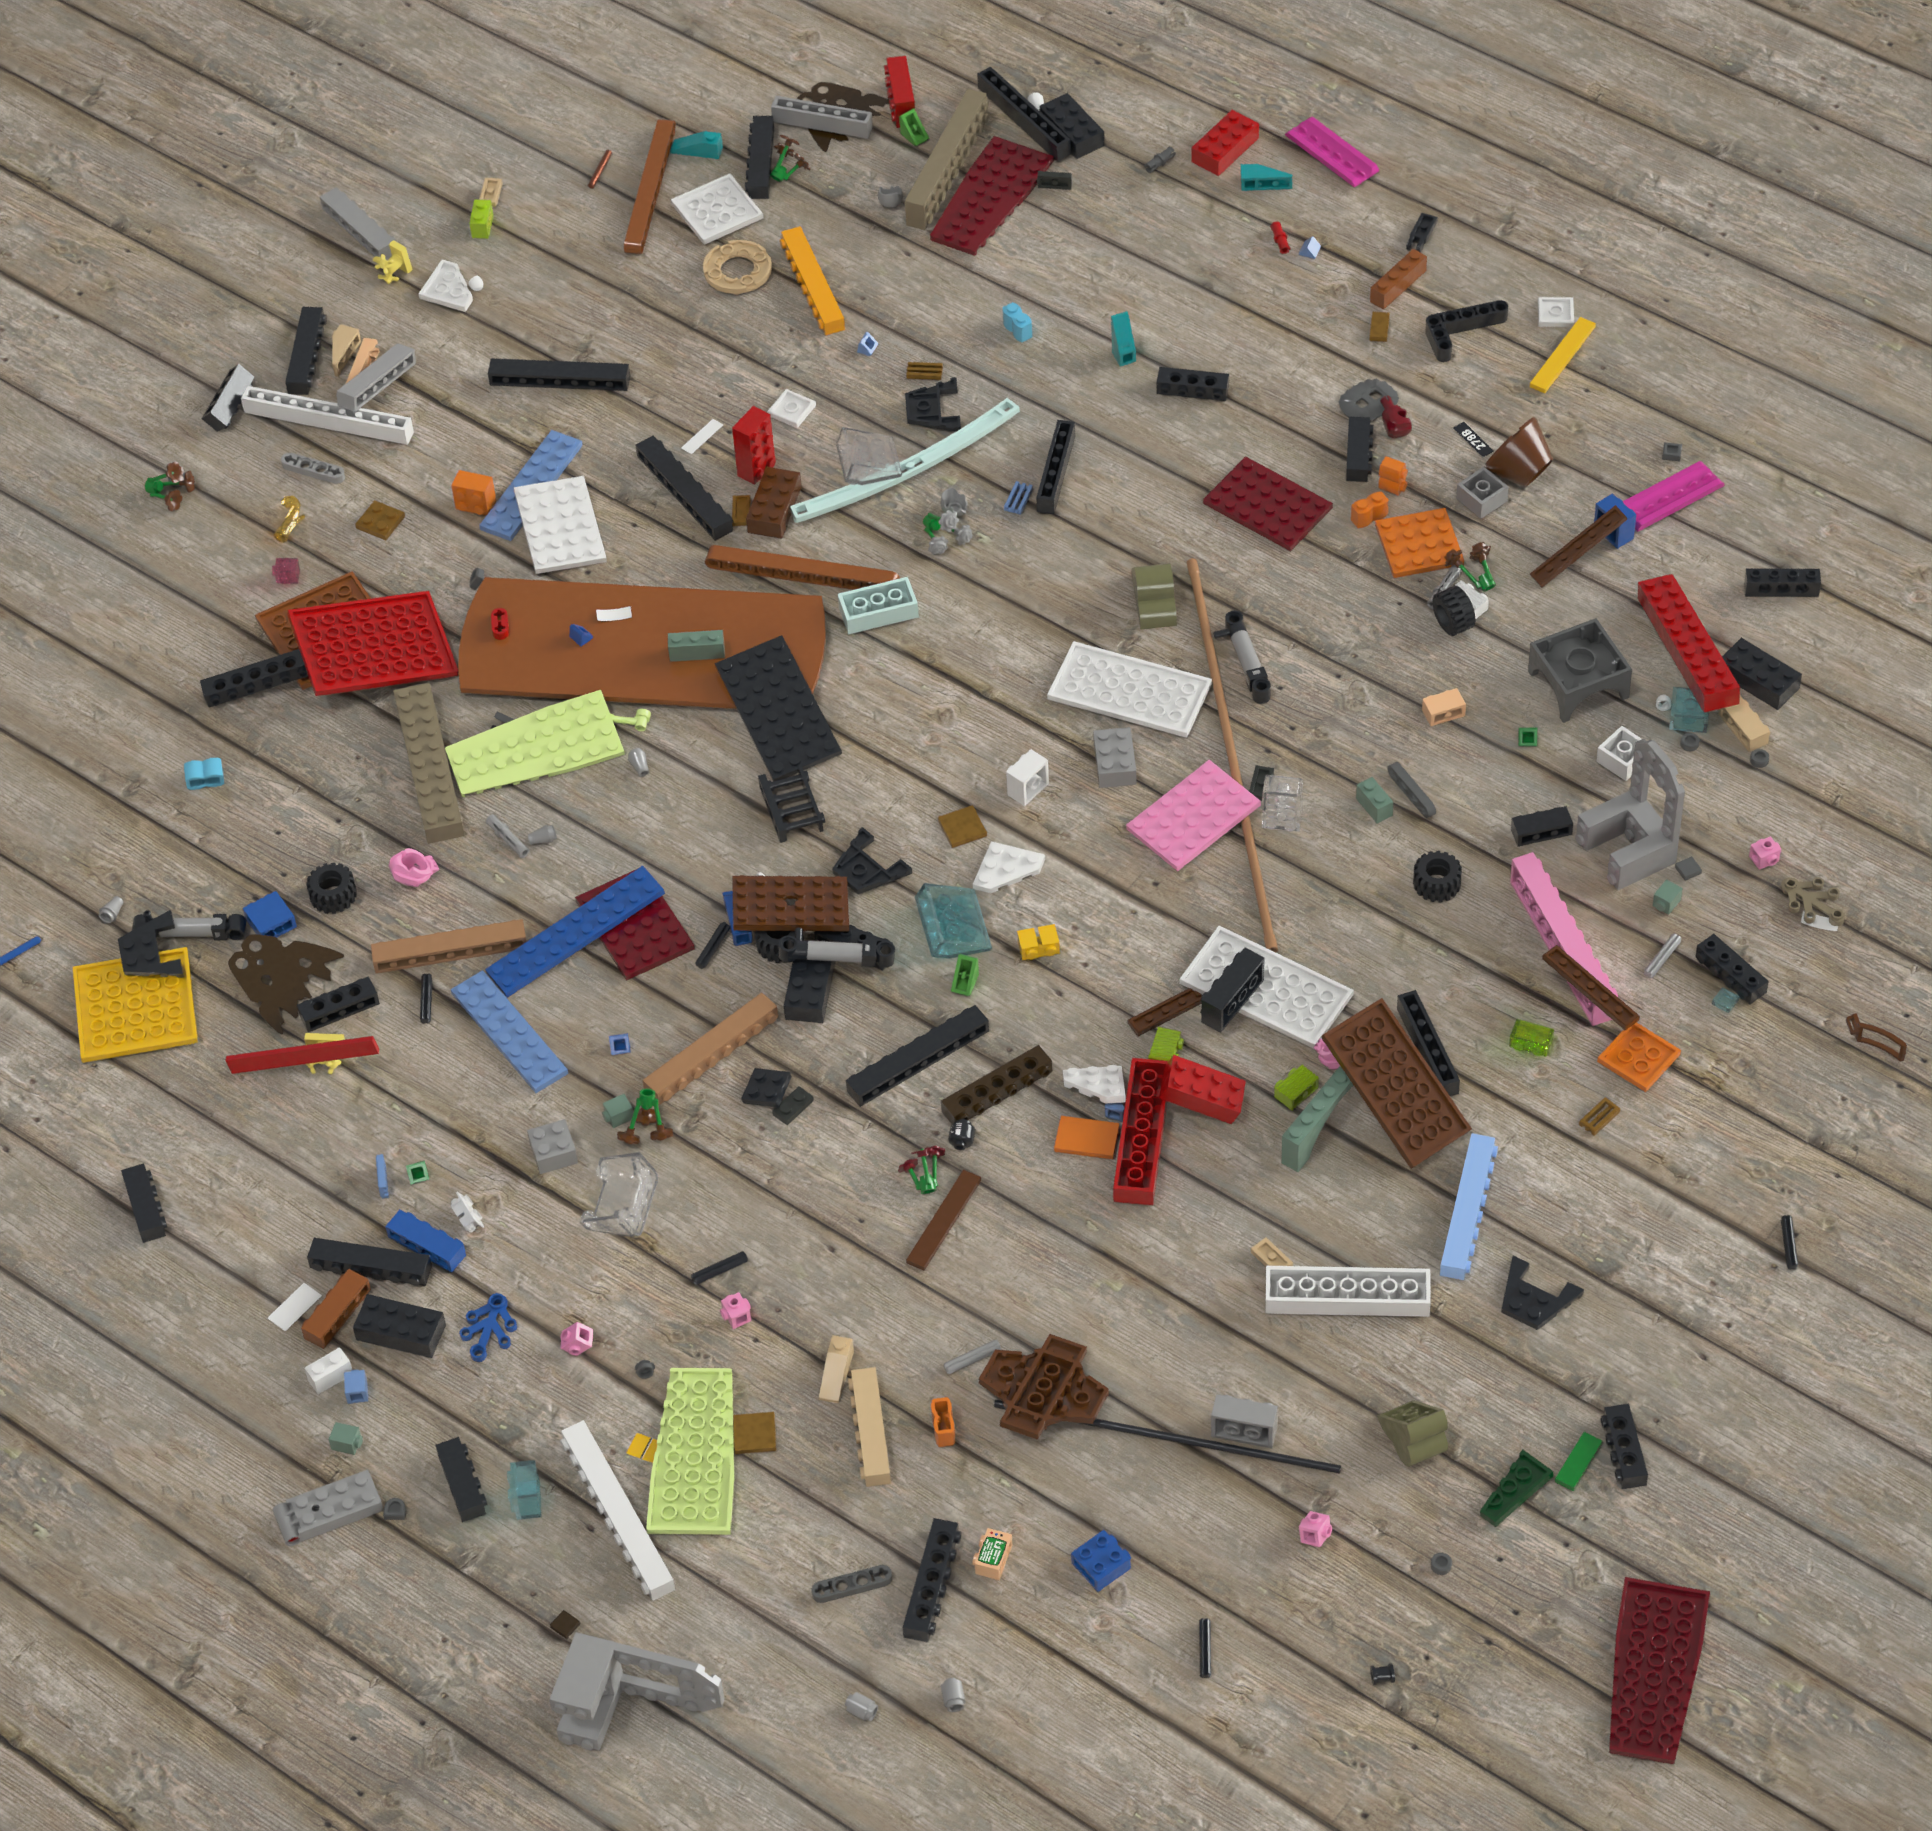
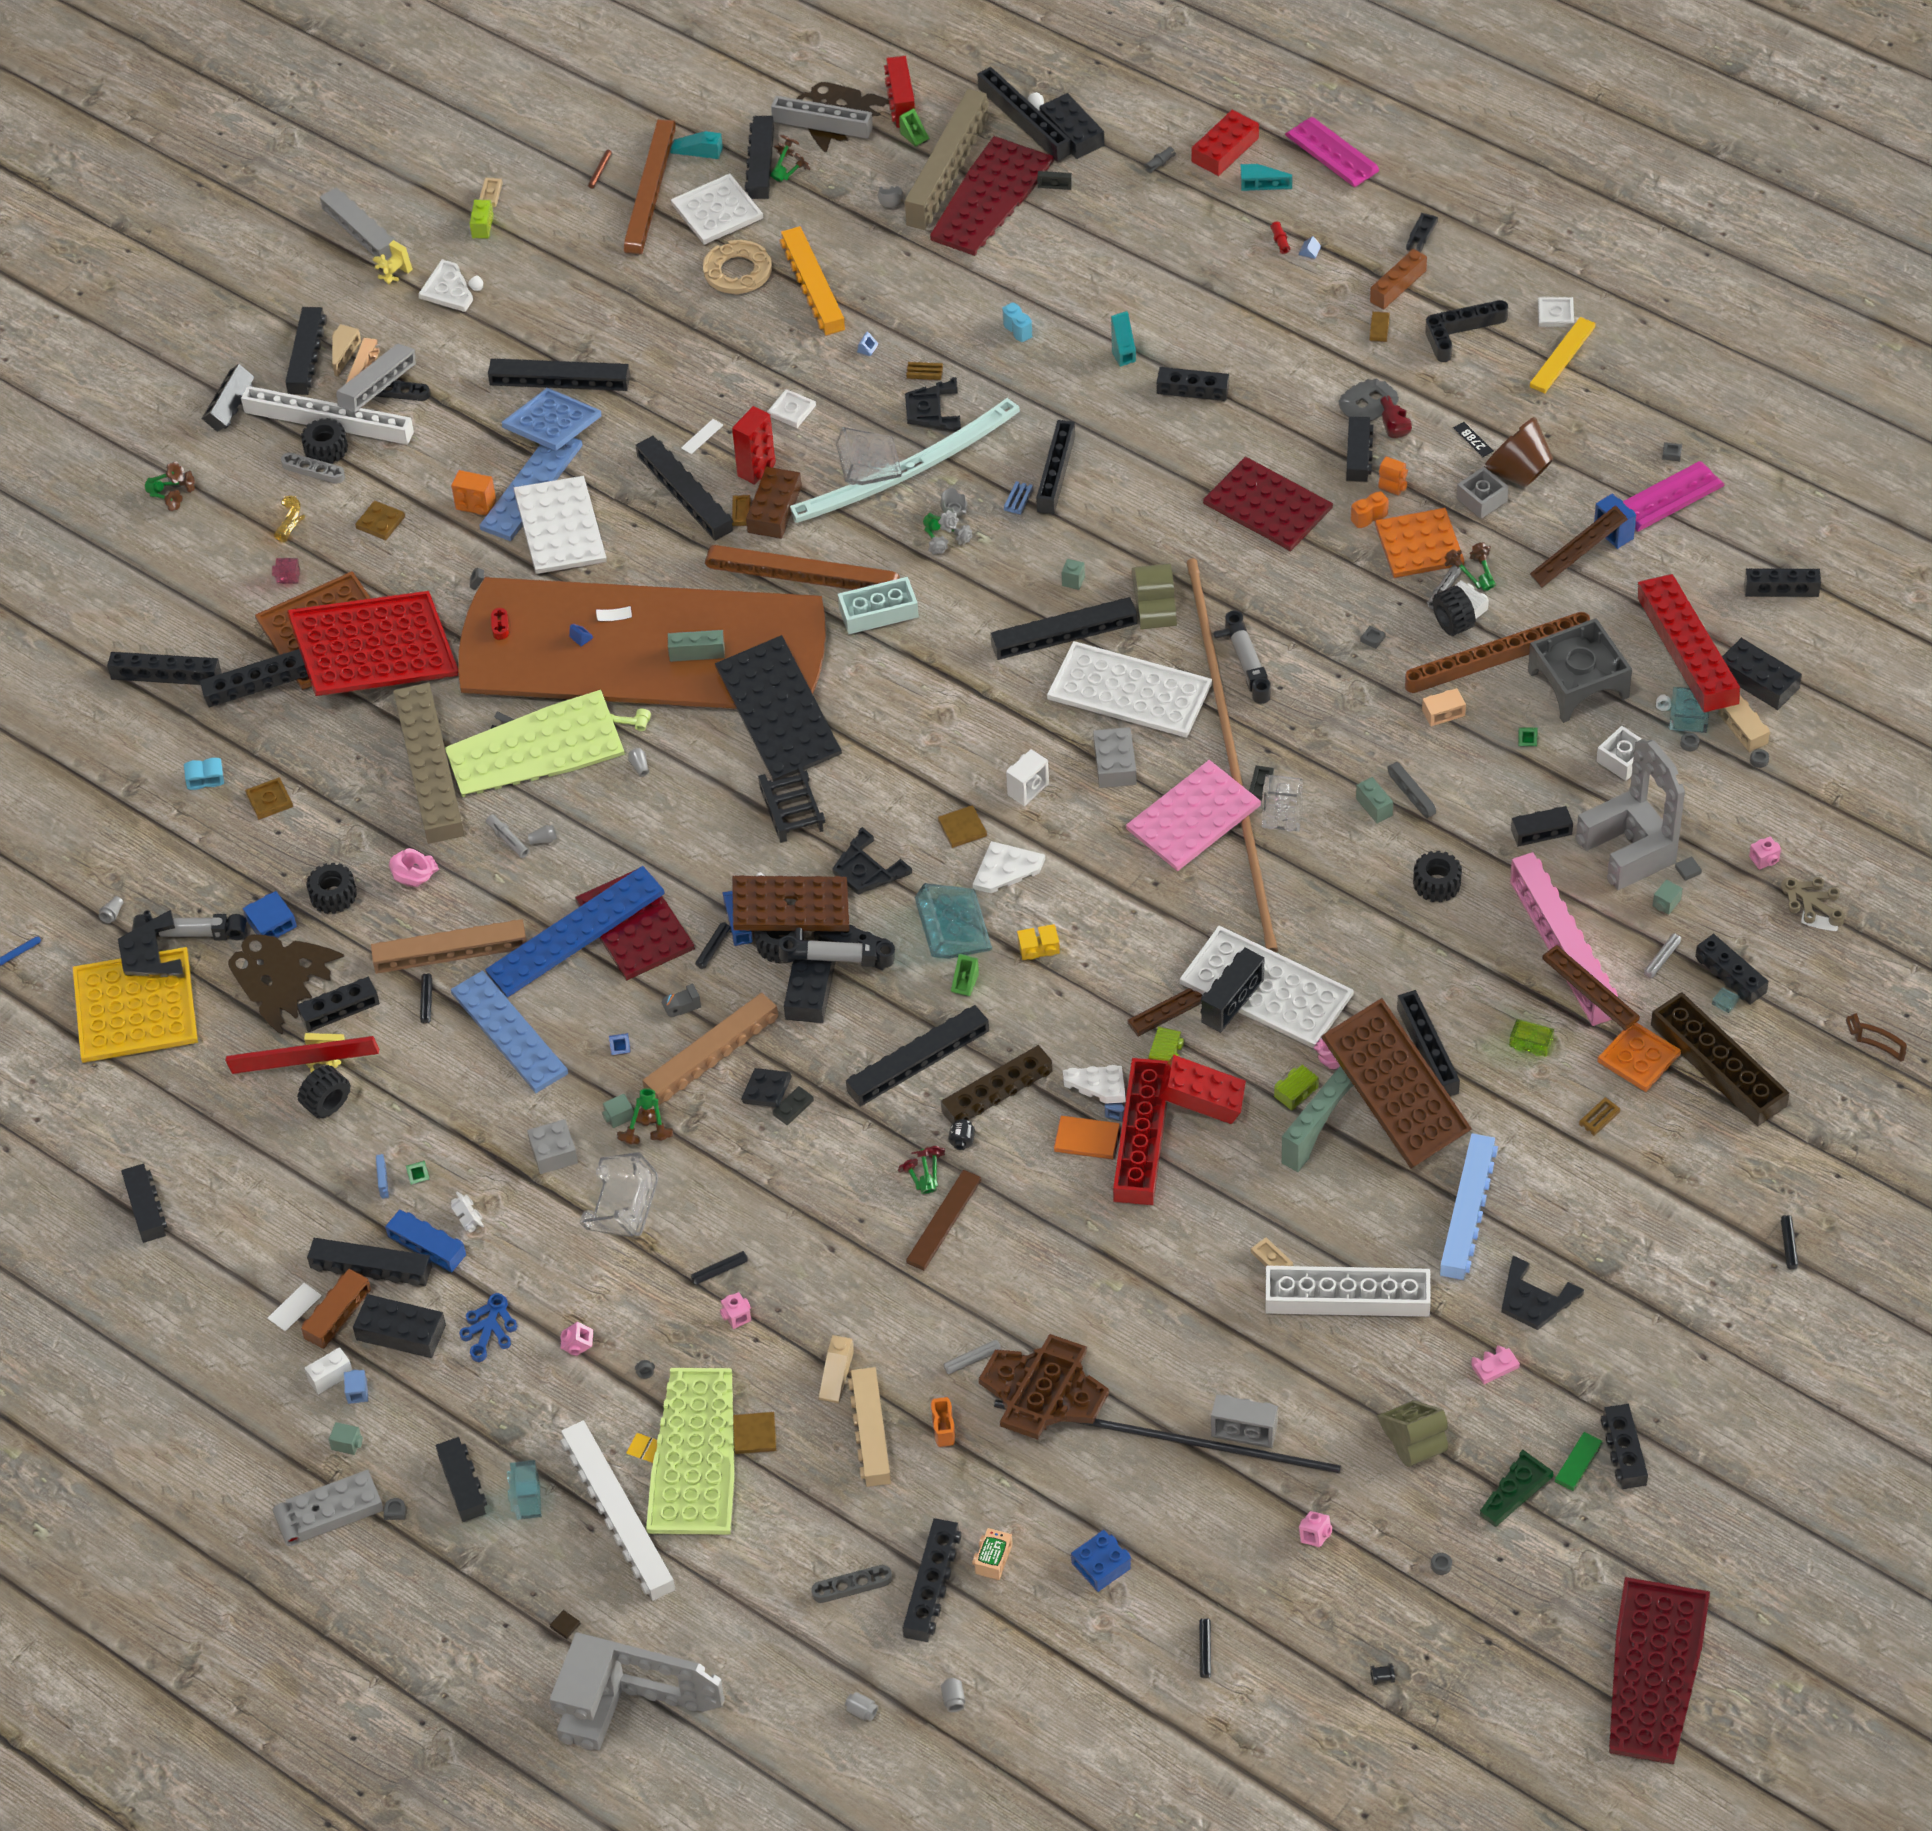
none -> black brick [107,652,222,685]
none -> pearl gold tile [245,777,293,820]
none -> black tyre [297,1065,351,1119]
none -> black tyre [301,418,348,464]
none -> black beam [375,381,430,401]
none -> medium blue plate [502,388,601,451]
none -> dark grey leg [662,983,701,1017]
none -> black brick [990,597,1137,660]
none -> sand green brick [1061,559,1085,590]
none -> dark grey tile [1360,626,1386,649]
none -> dark orange beam [1405,612,1590,693]
none -> bright pink plate [1471,1345,1520,1384]
none -> dark brown brick [1651,992,1790,1127]

